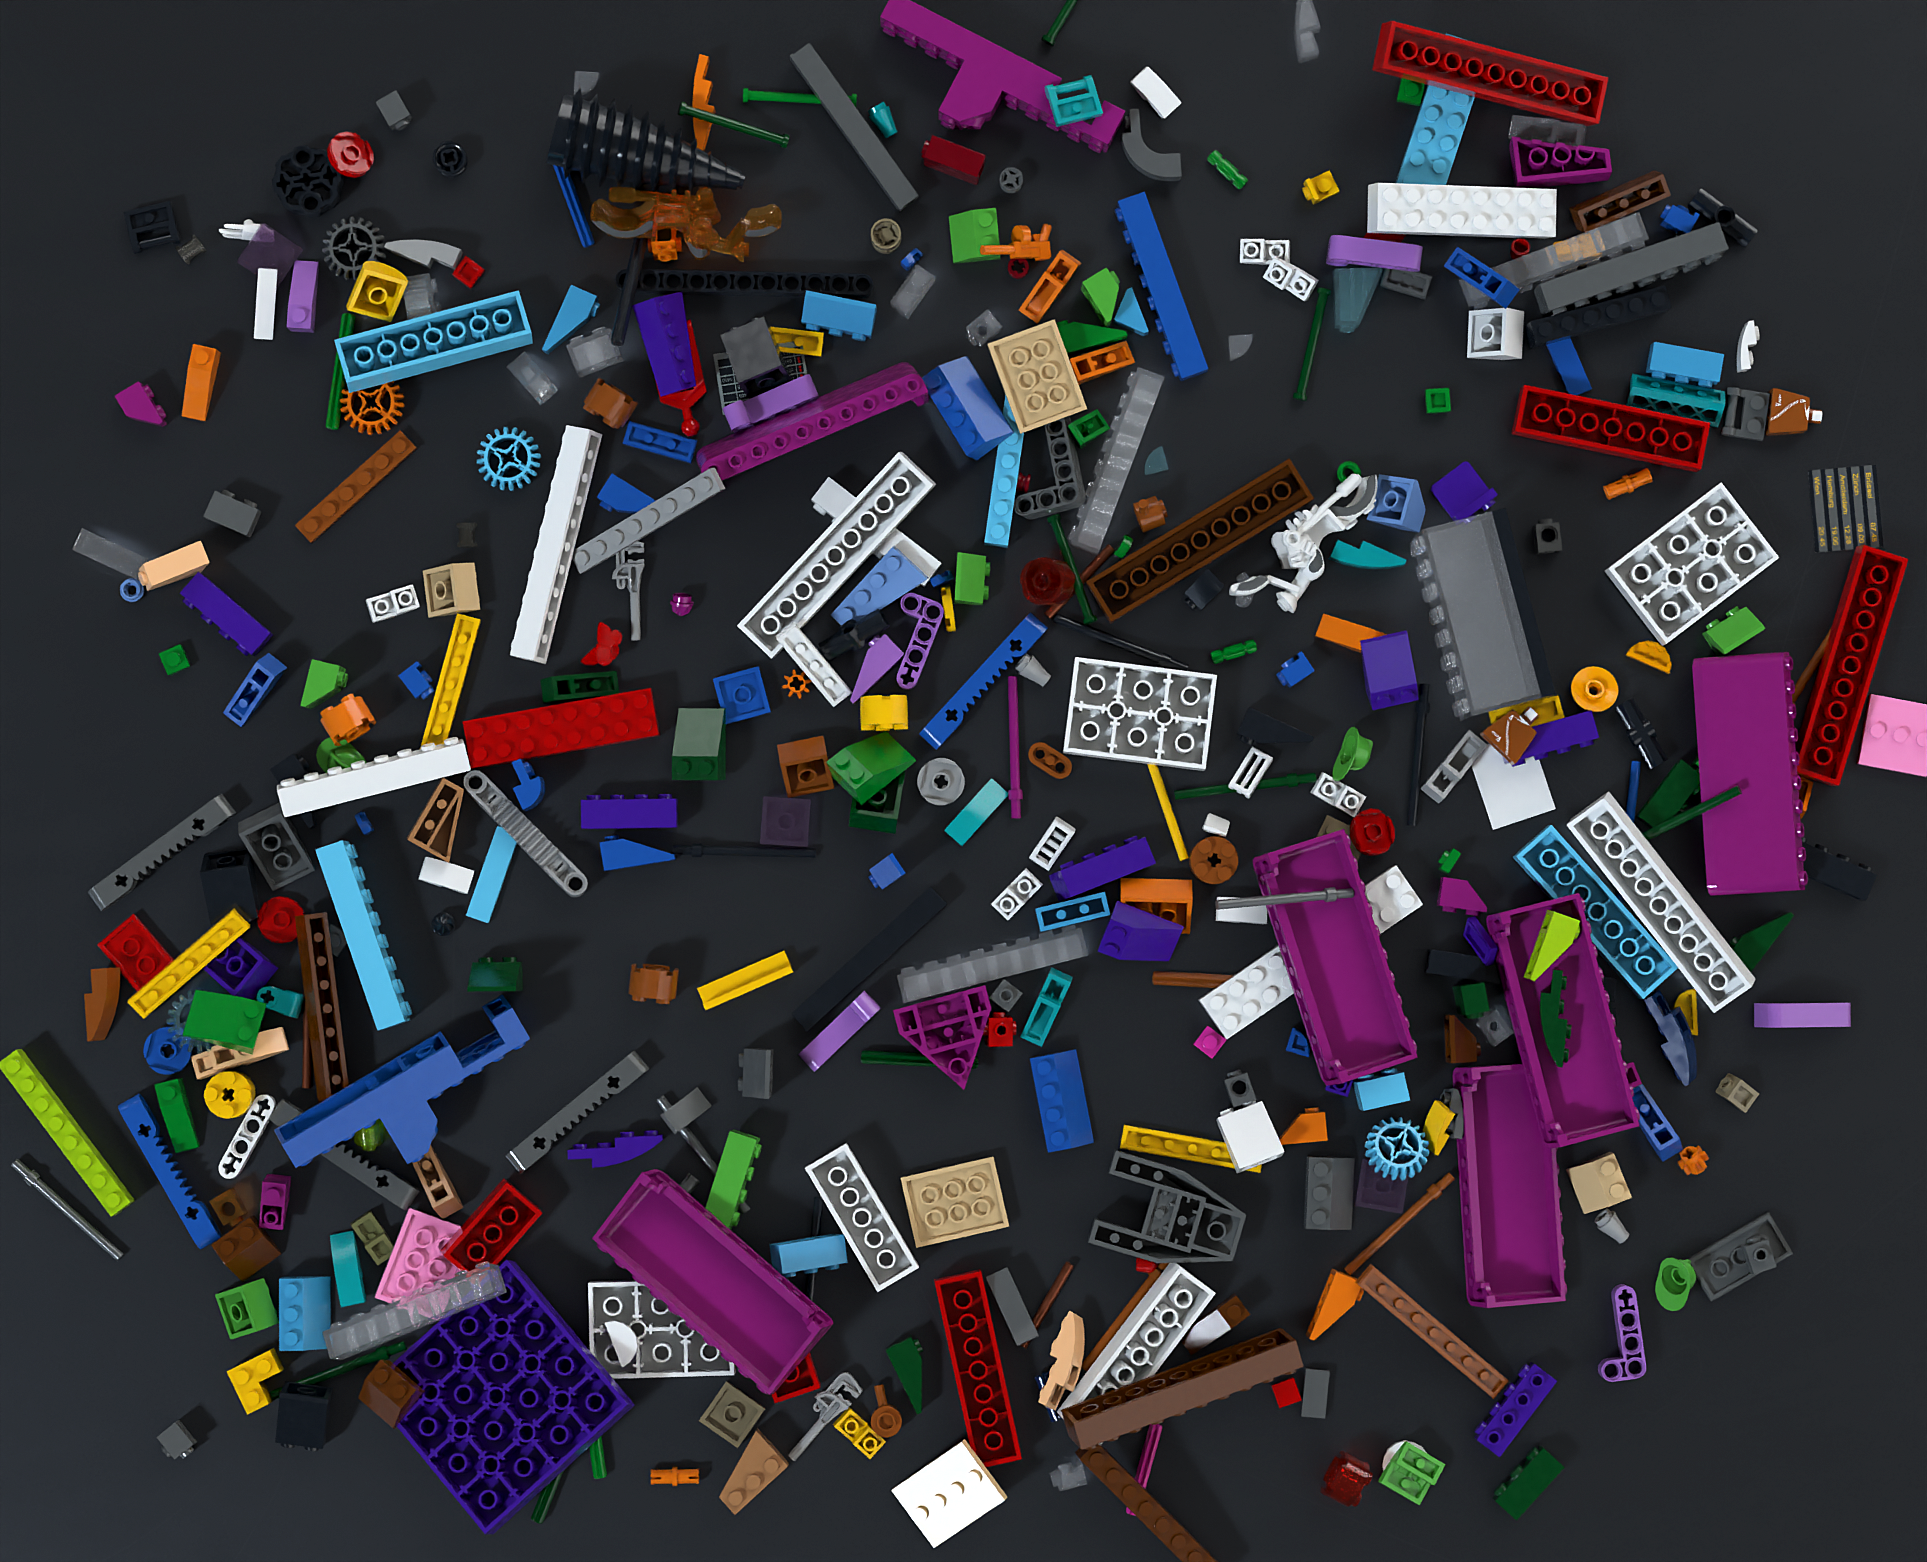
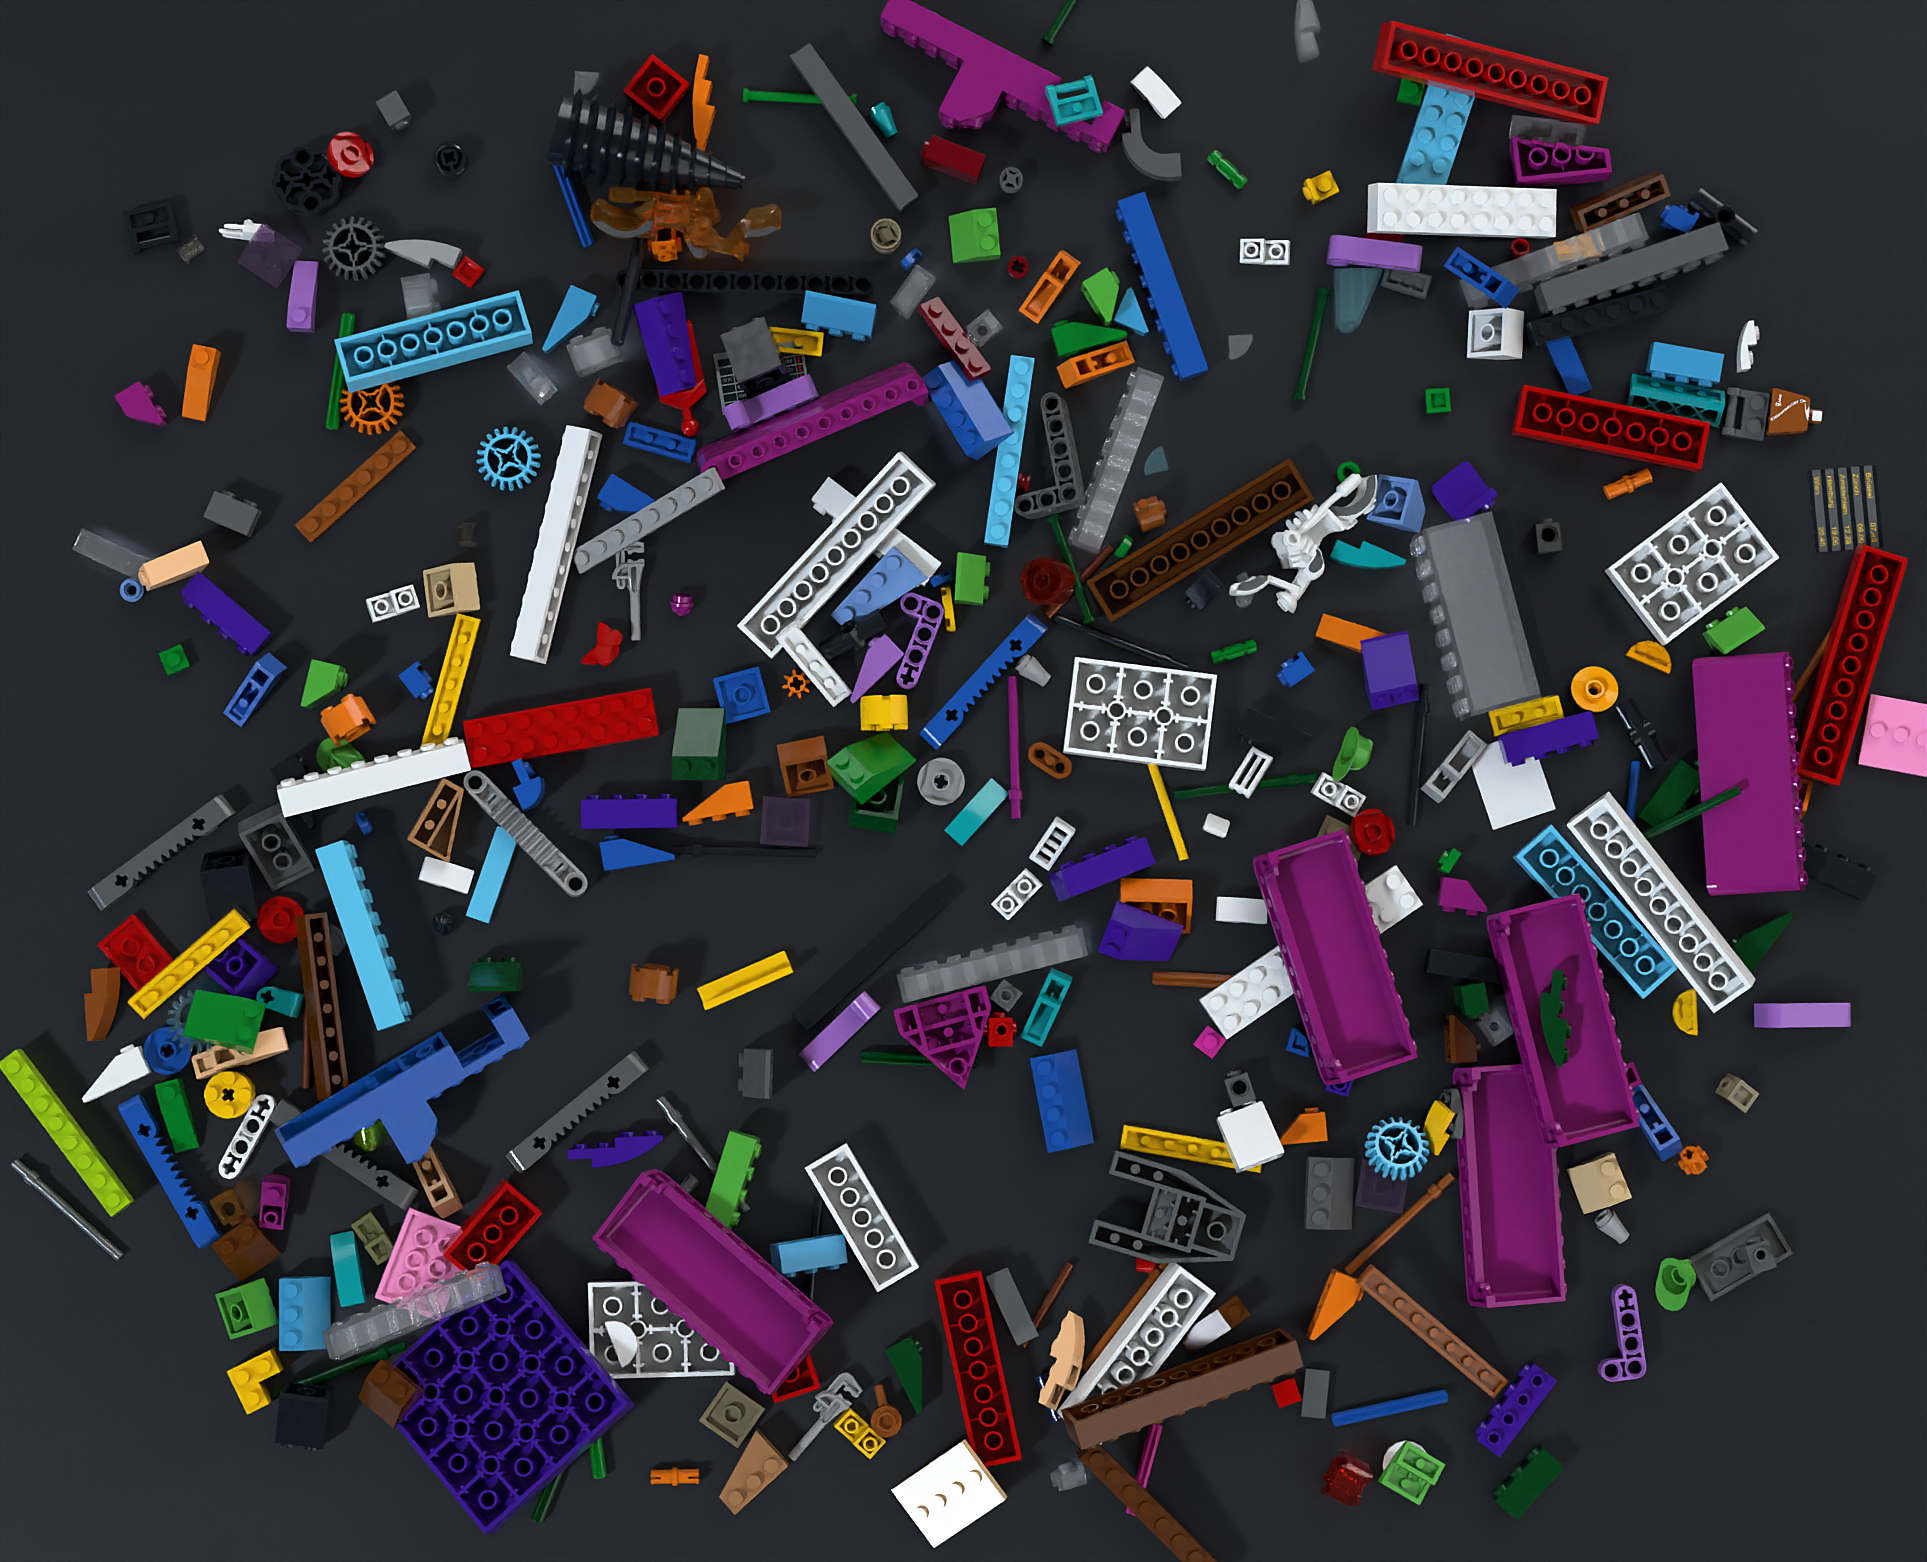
dark grey brick [156,1420,197,1460] -> none
white sticker [254,268,277,340] -> none
yellow brick [346,261,408,322] -> none
dark green slope [540,671,619,703] -> none
dark grey slope [660,1087,711,1134] -> none
dark green bar [678,101,789,148] -> none
blue slope [868,853,906,890] -> none
tan plate [901,1156,1009,1248] -> none
orange piece [980,224,1052,261] -> none
tan plate [987,319,1087,434] -> none
dark azure brick [1035,892,1110,932] -> none
green slope [1068,409,1110,449] -> none
dark orange brick [1189,836,1238,884] -> none
dark grey bar [1215,887,1354,910] -> none
white slope [1263,257,1319,301] -> none
medium azure brick [1353,1068,1410,1111] -> none
dark purple tile [1463,916,1498,966] -> none
dark orange torso [1479,706,1538,765] -> none
lime slope [1524,910,1580,981] -> none
dark blue slope [1644,990,1697,1086] -> none
none -> white slope [82,1044,153,1103]
none -> red brick [623,54,691,124]
none -> orange slope [682,781,754,826]
none -> plate [917,297,991,382]
none -> blue axle [1331,1389,1448,1427]

